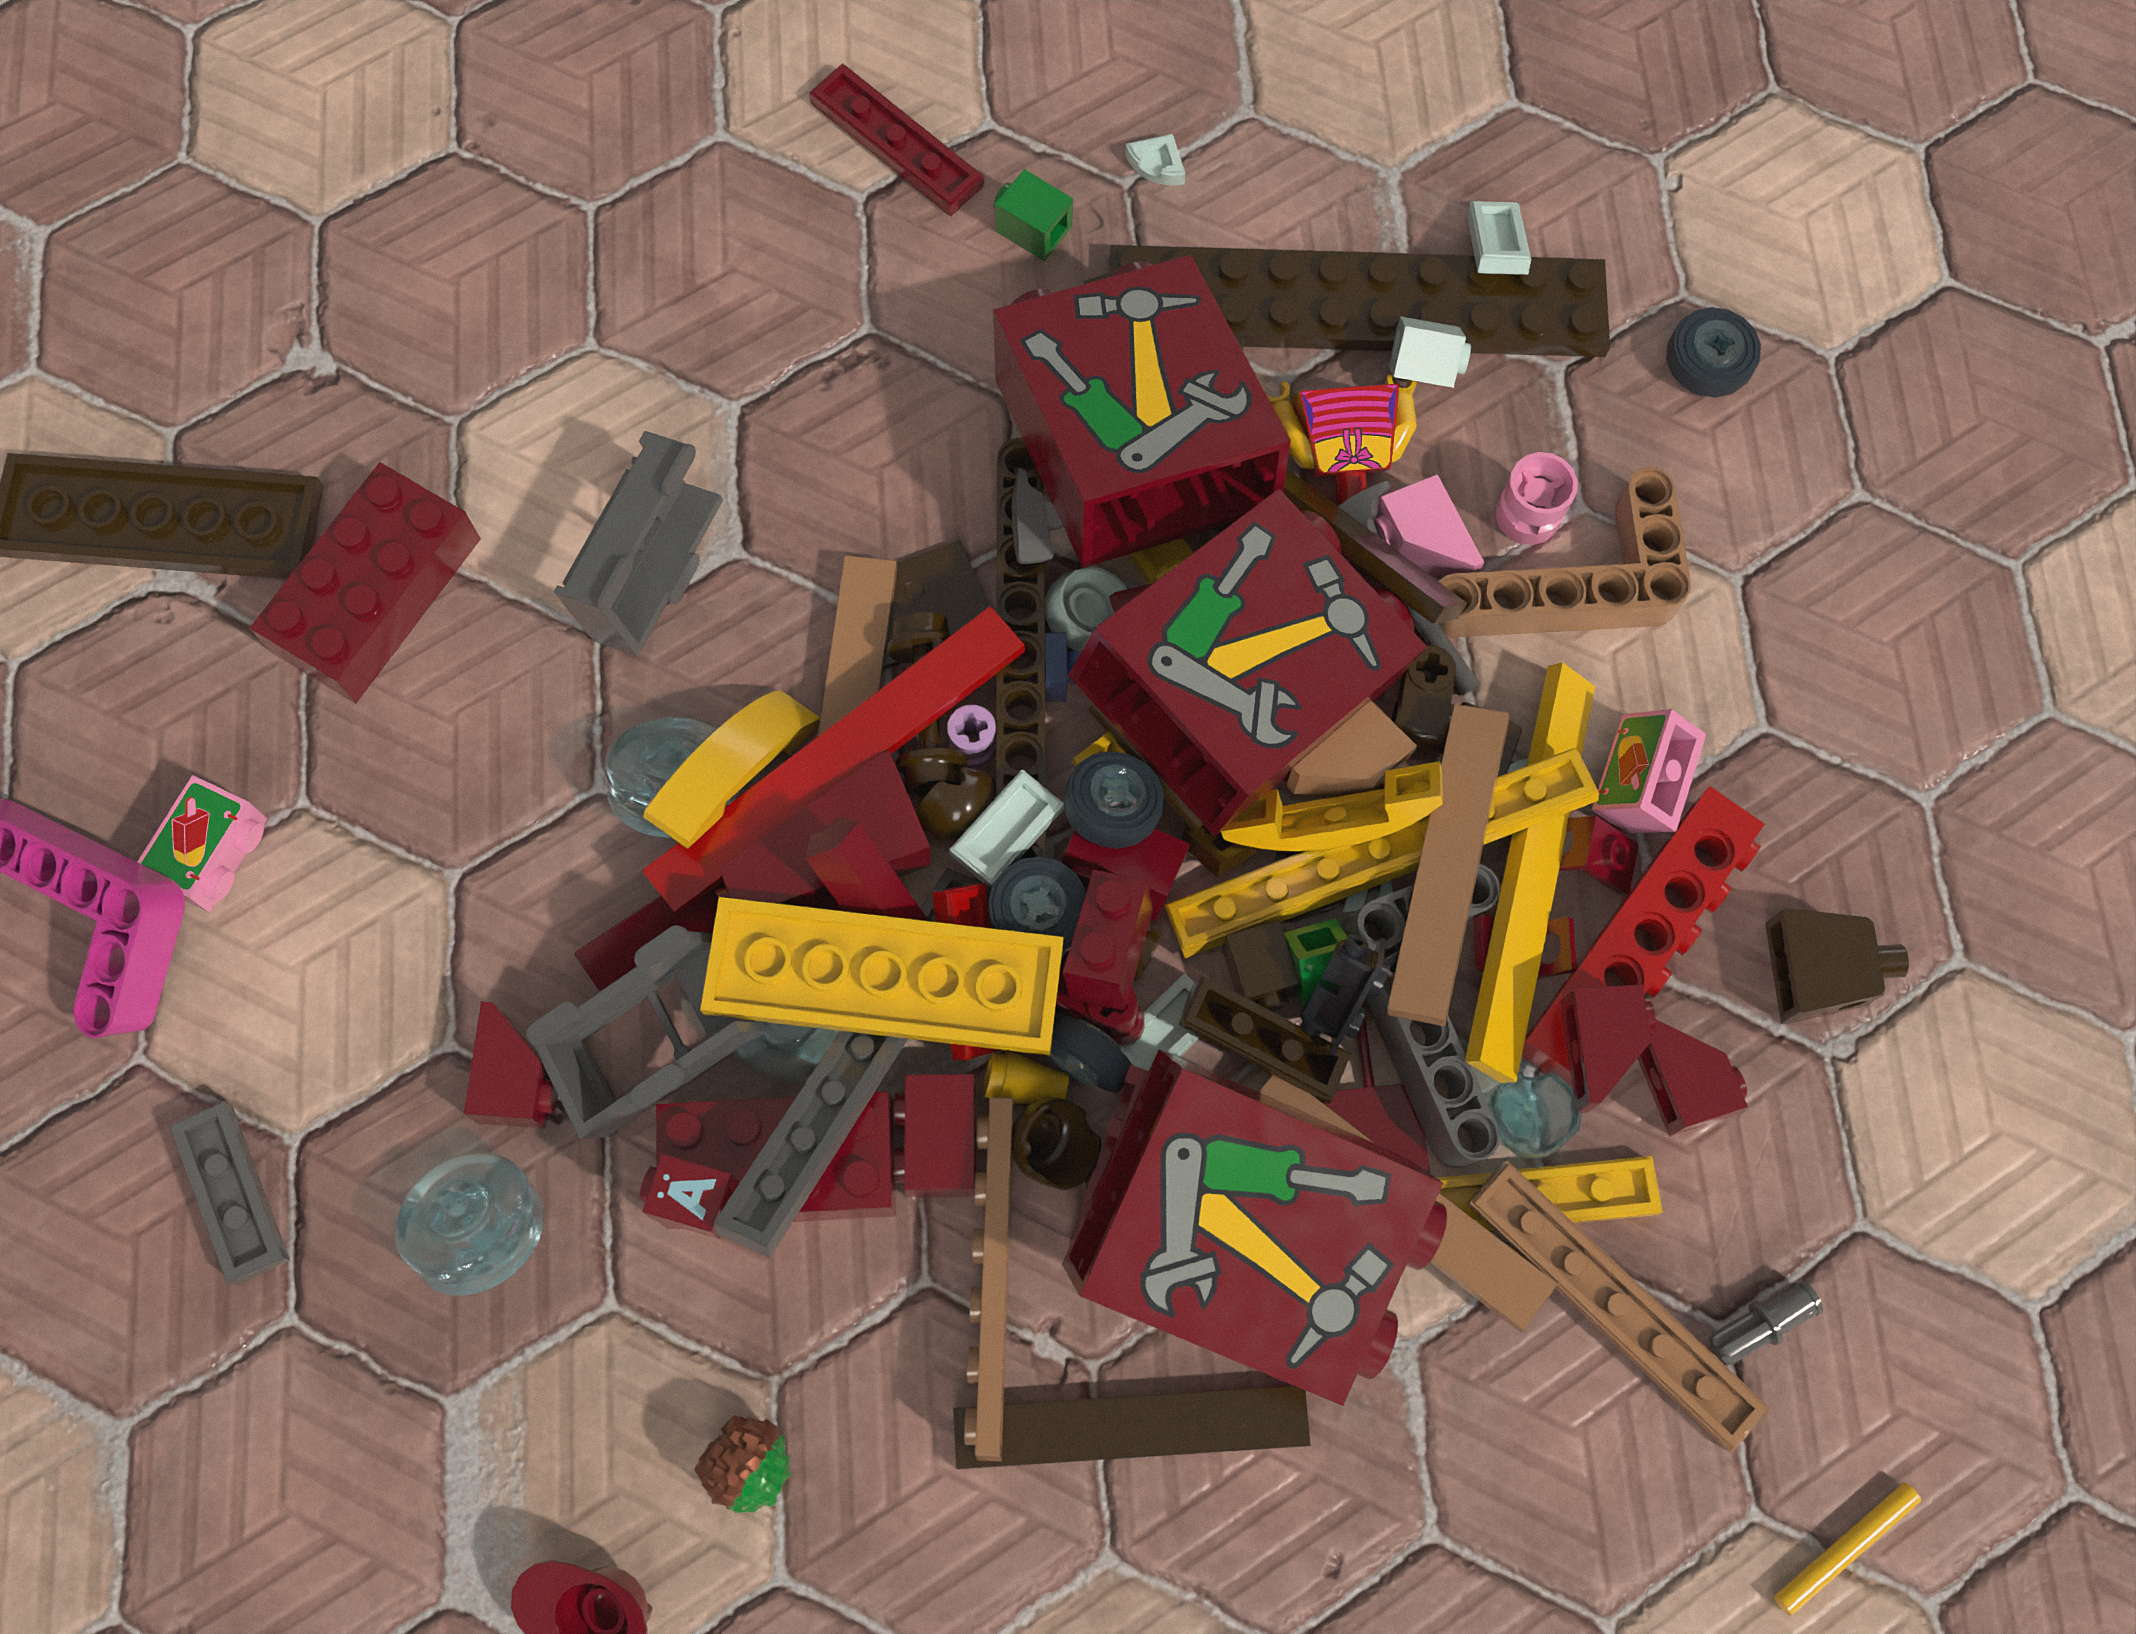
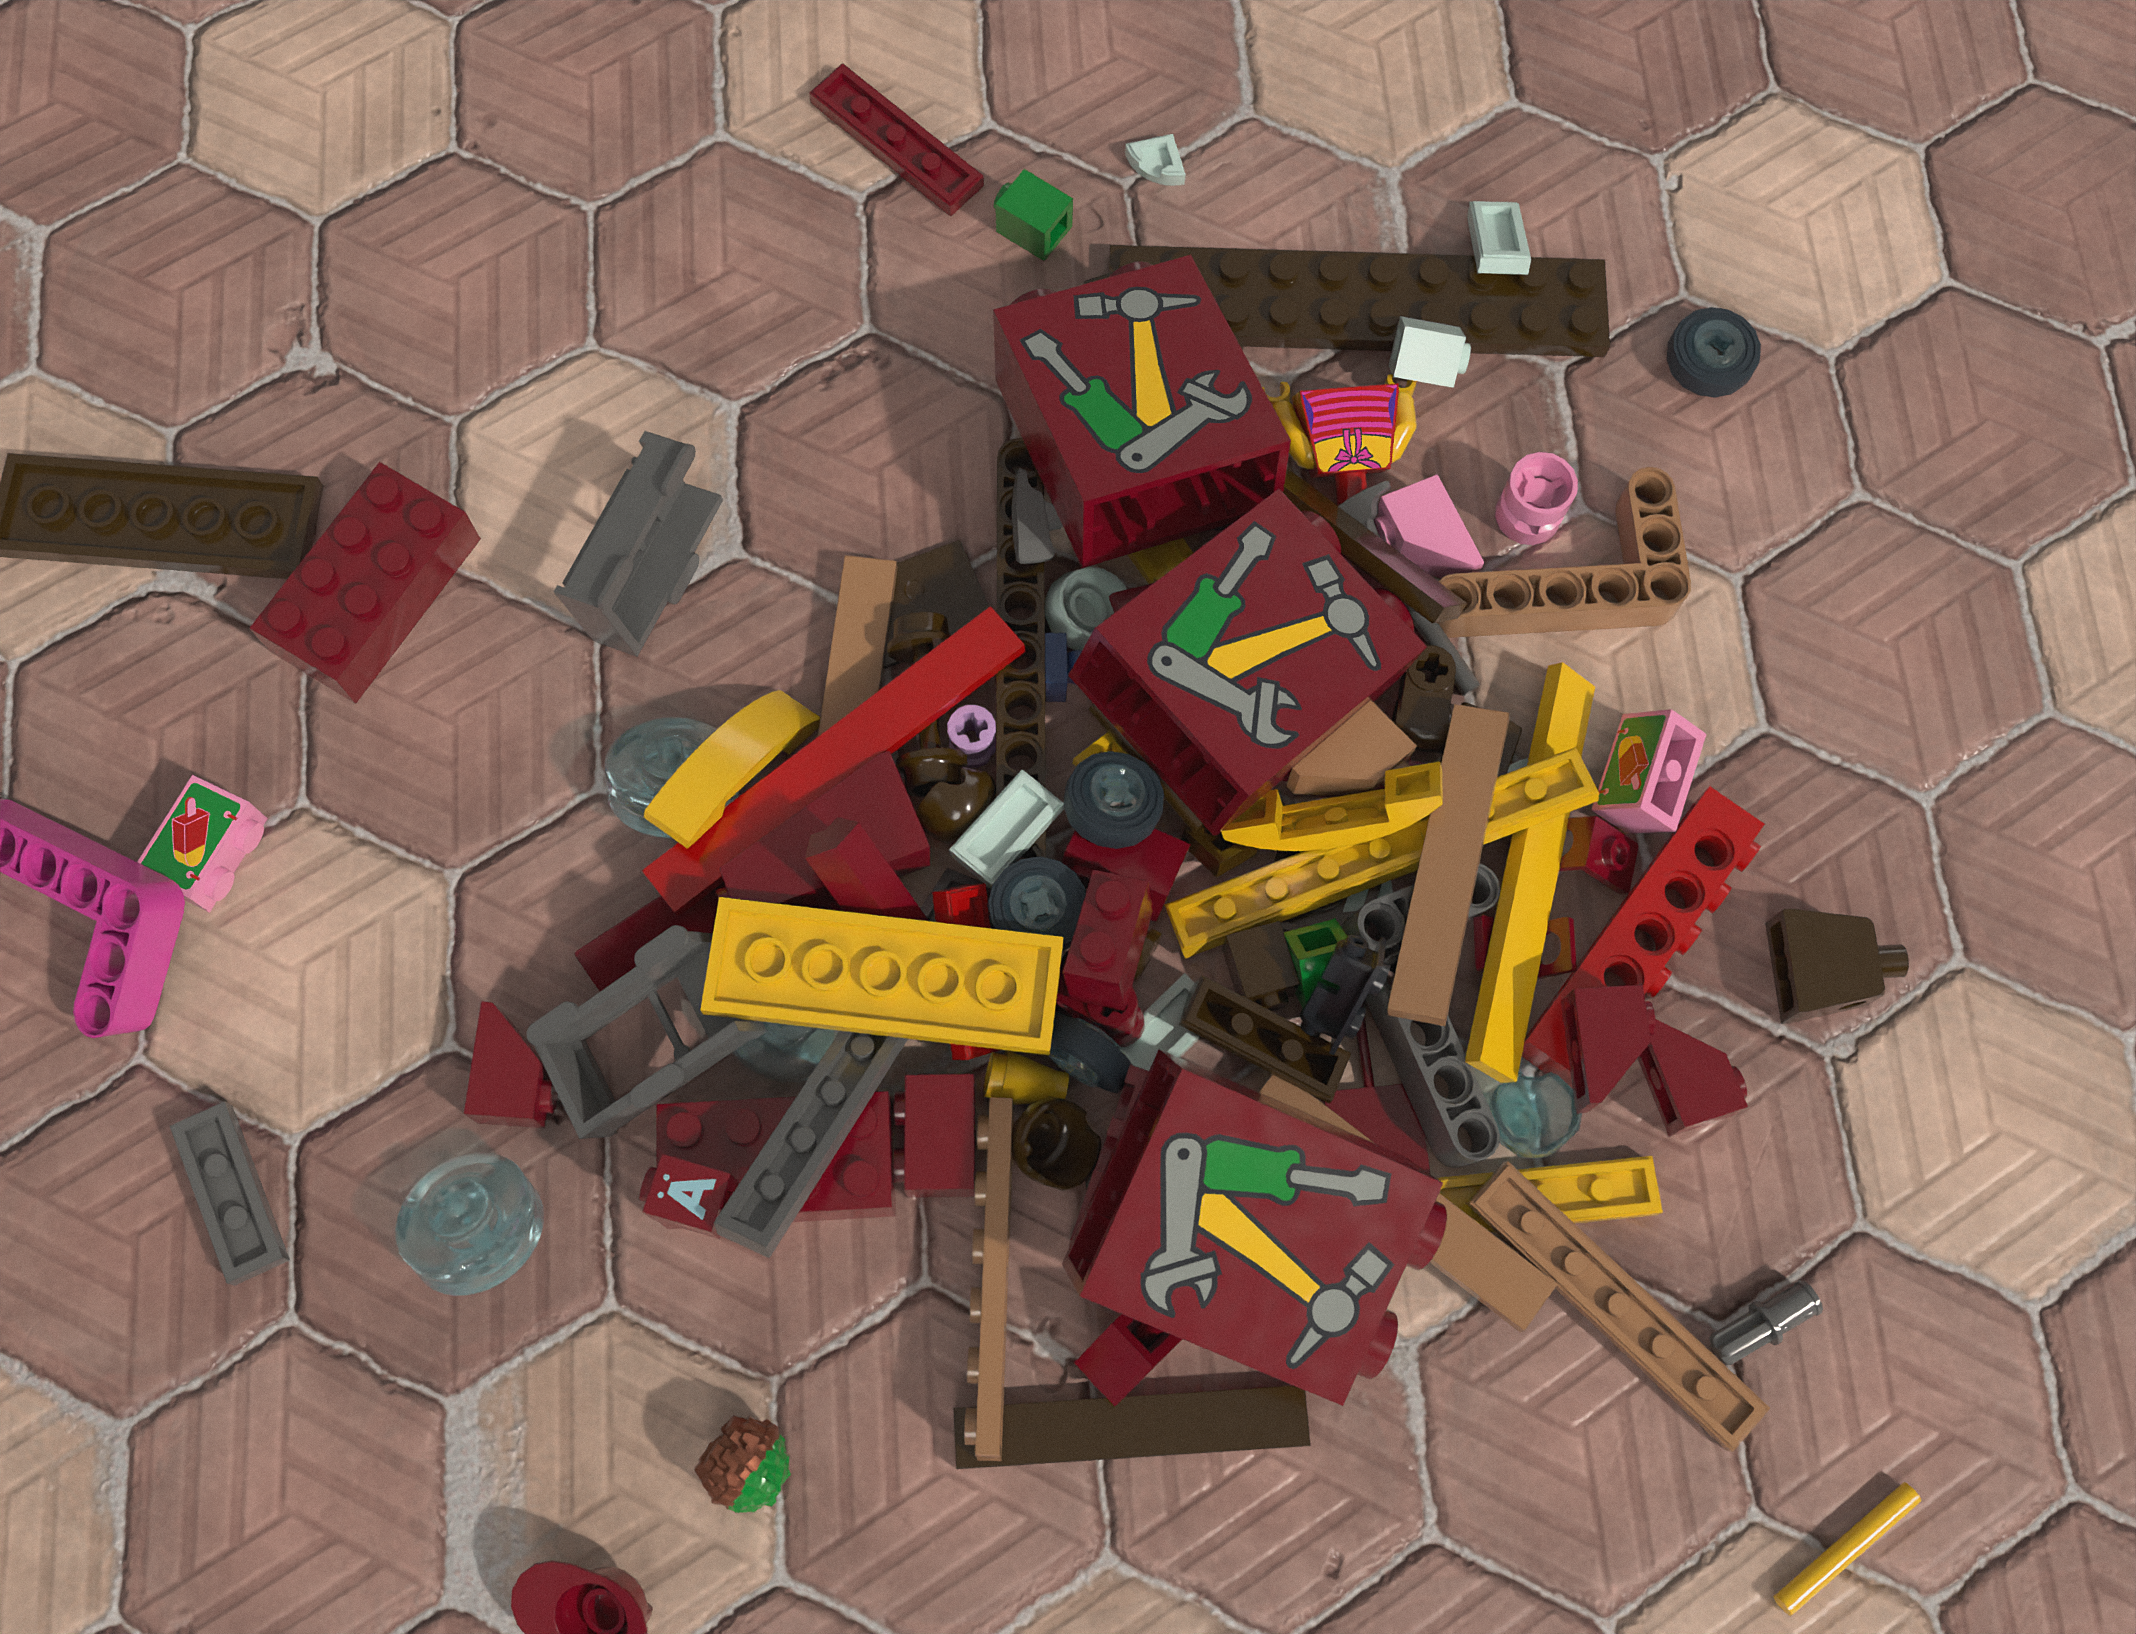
none -> dark red slope [1074,1314,1183,1406]

